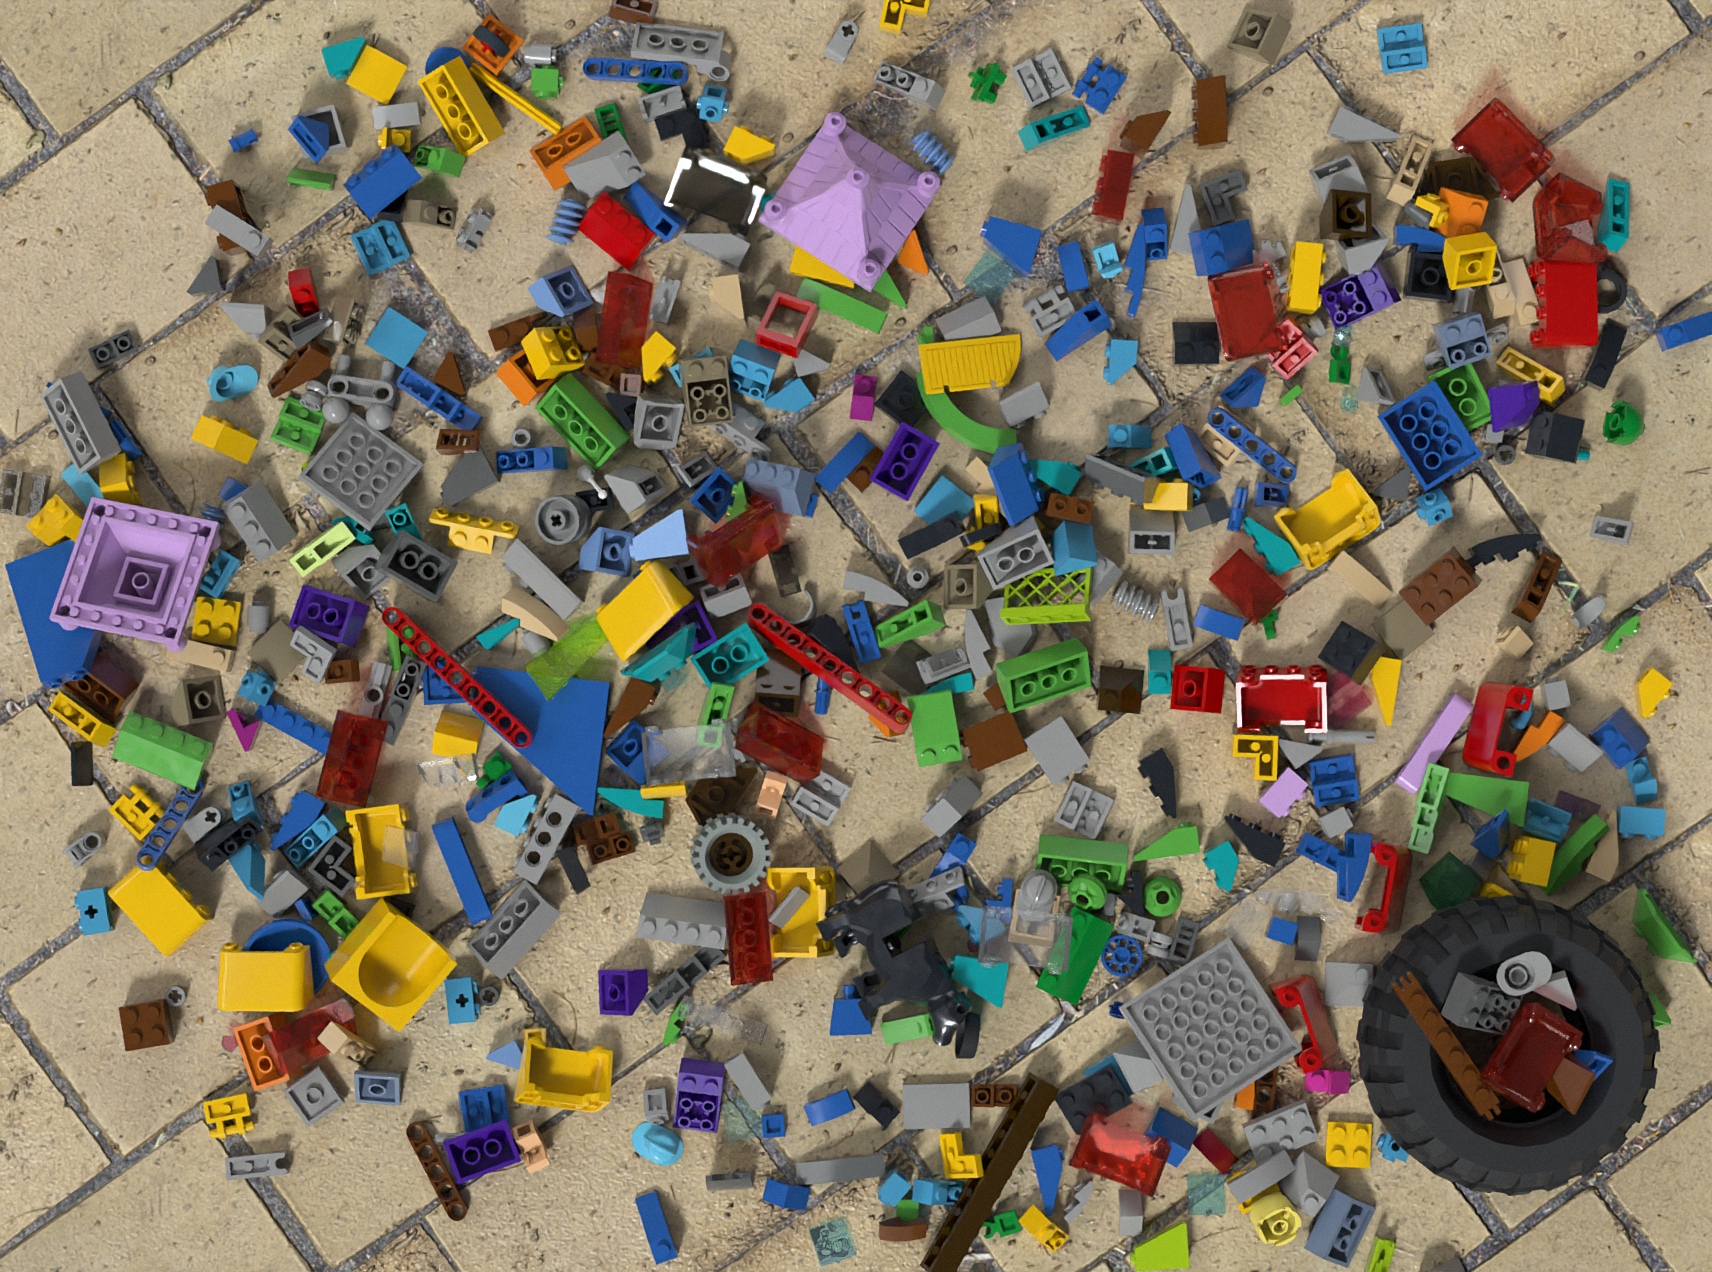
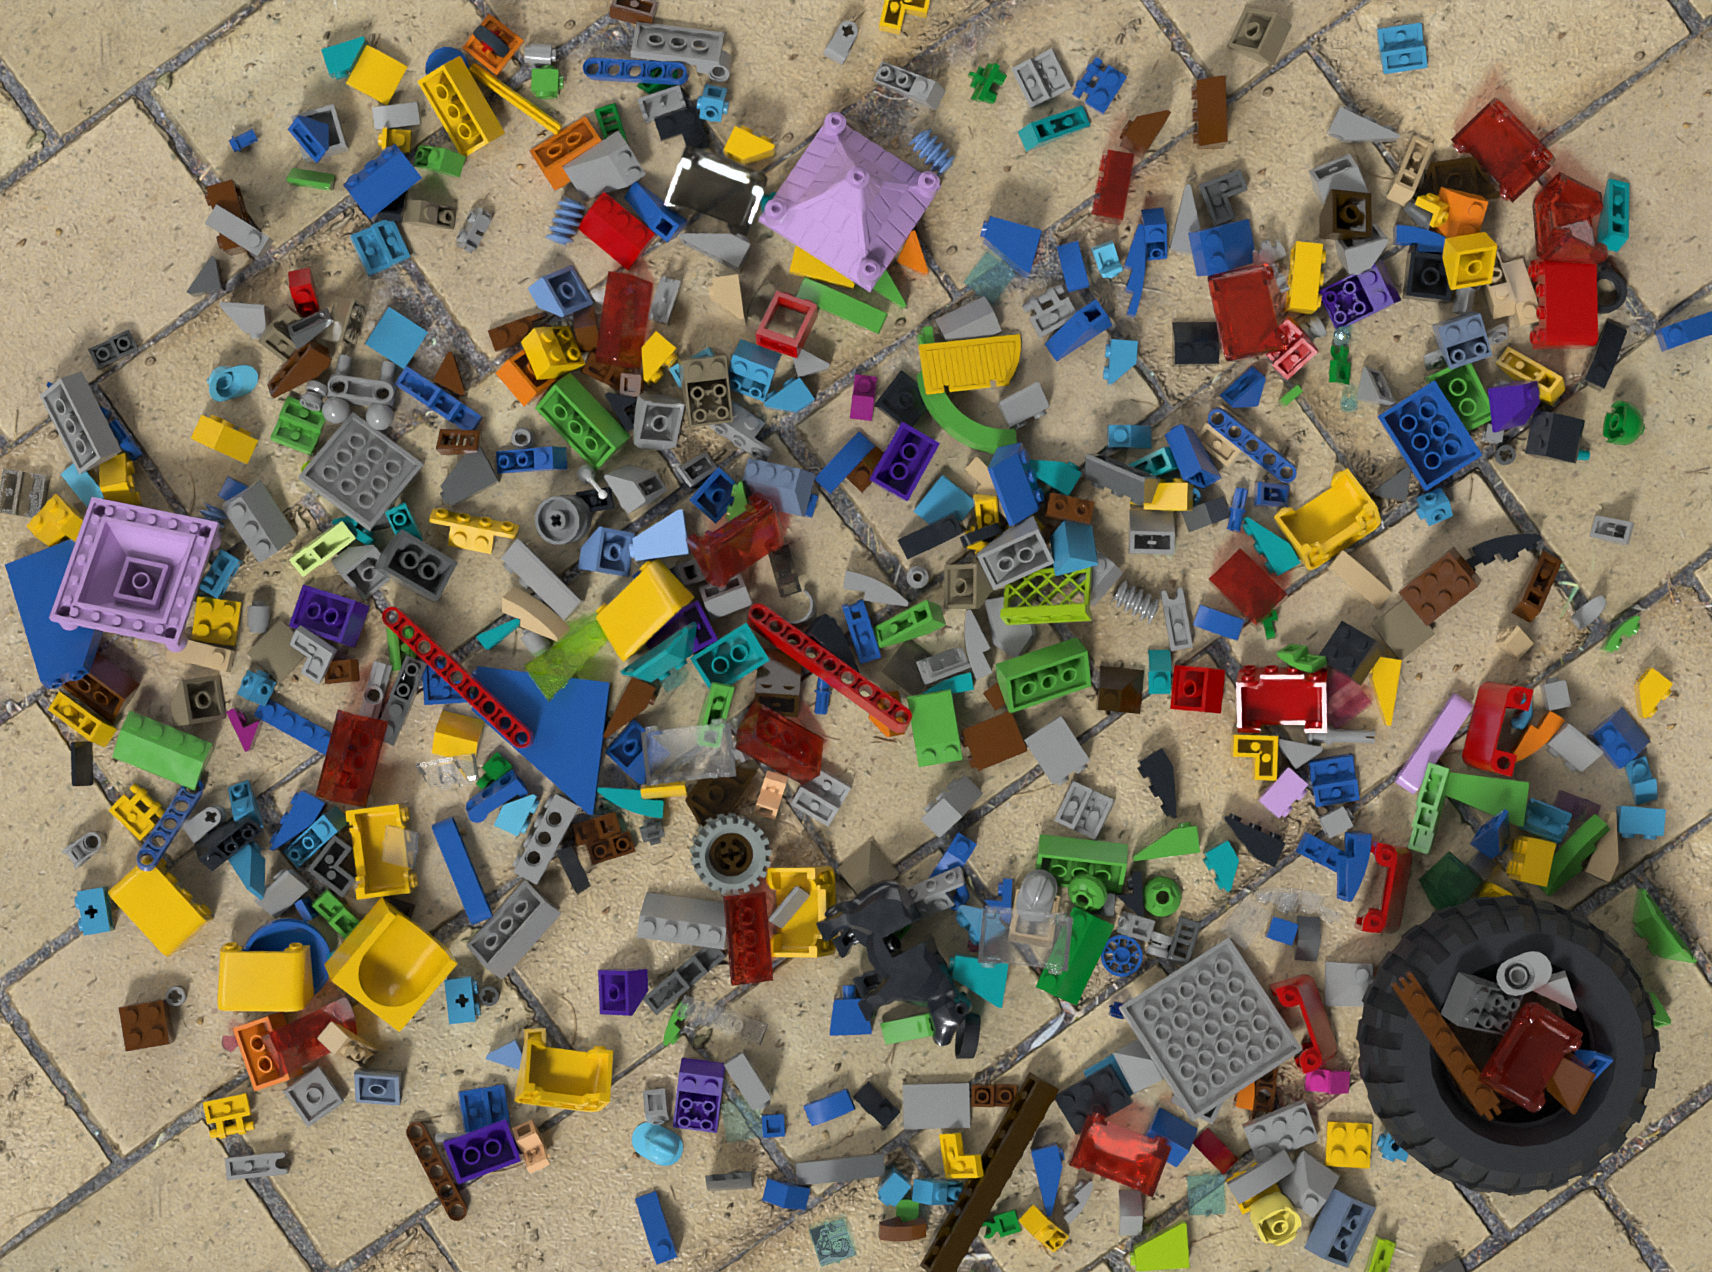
none -> bright green slope [1276,643,1327,673]

